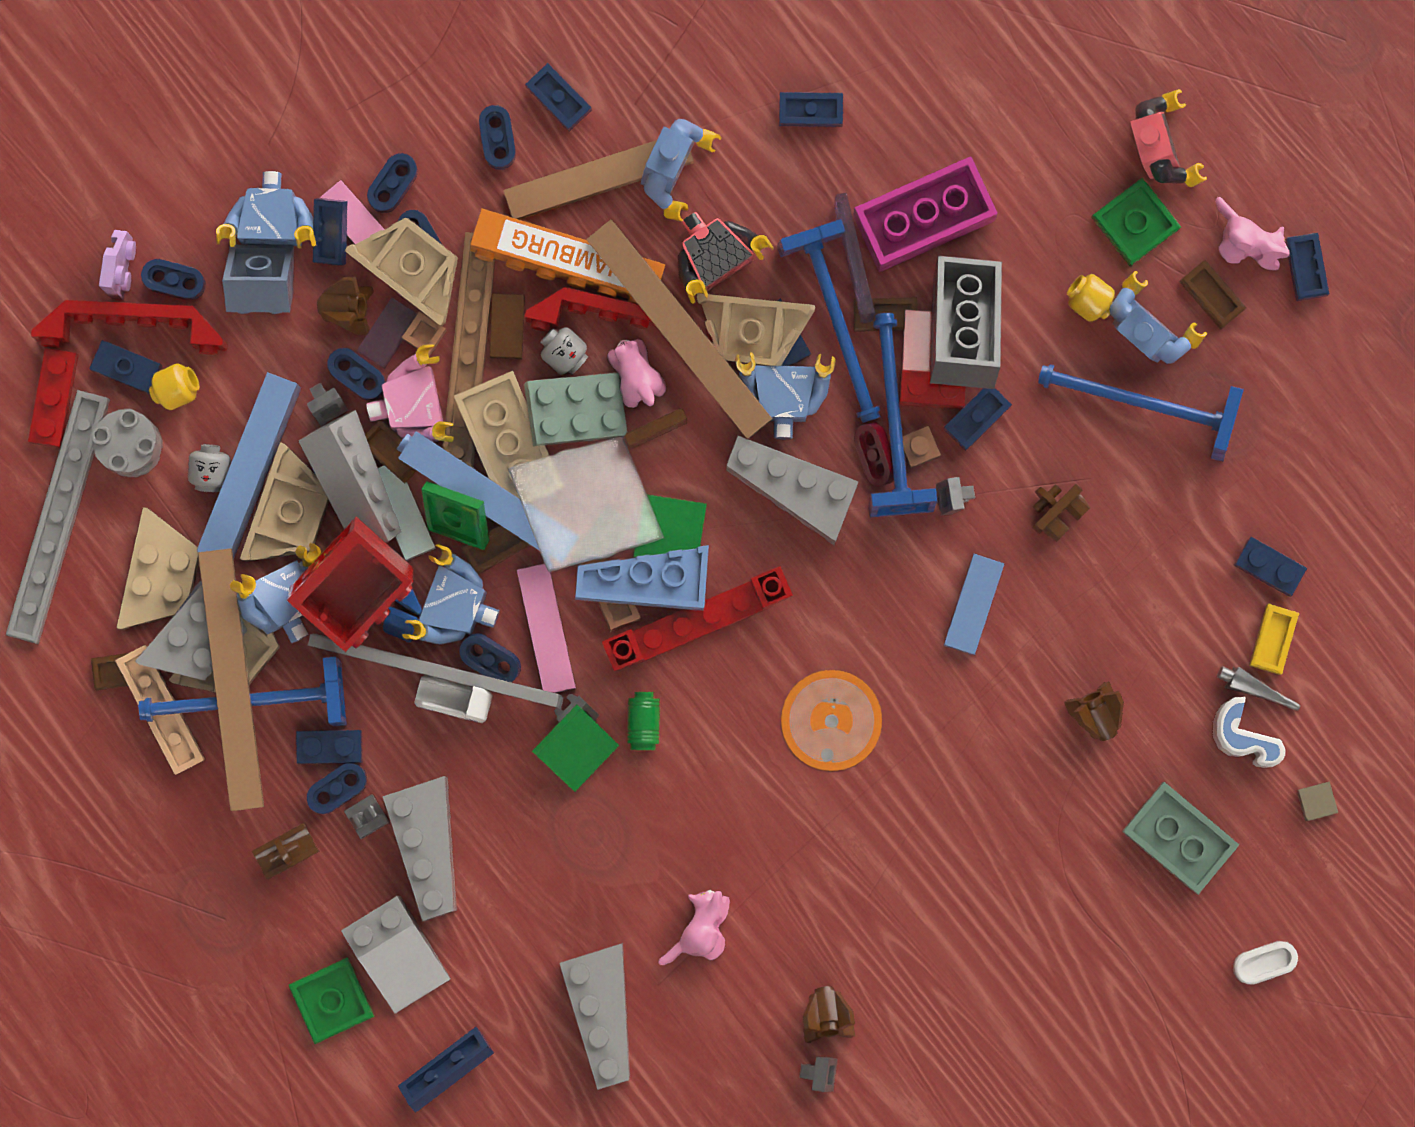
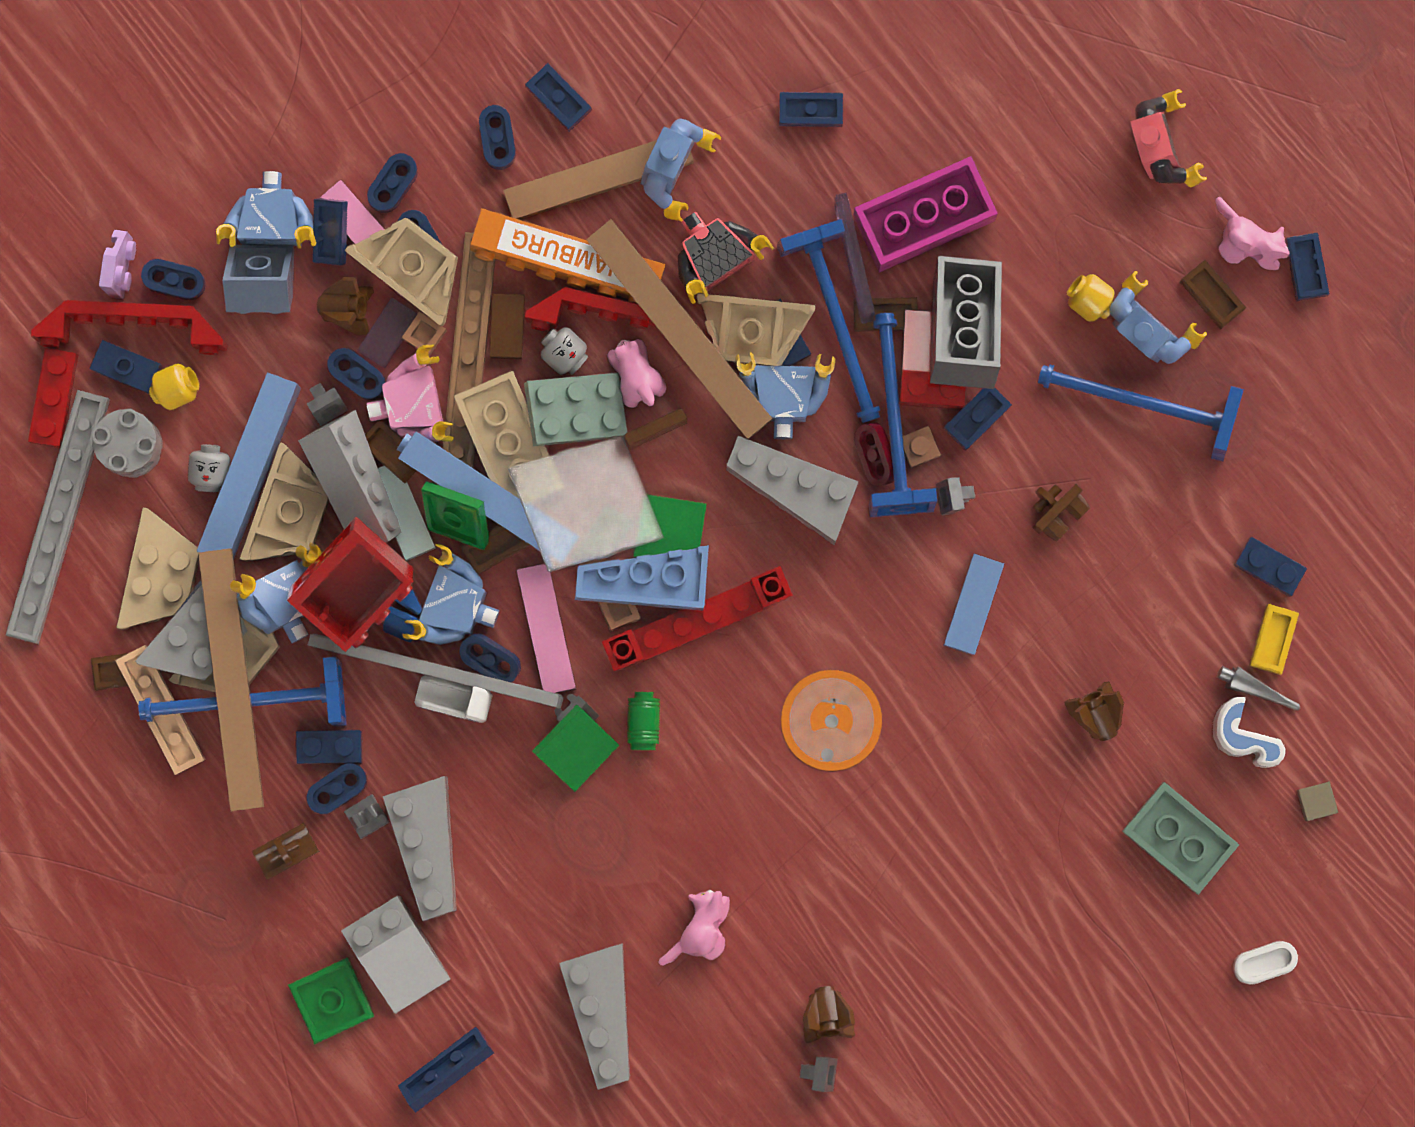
green tile [1091,177,1181,267] -> none

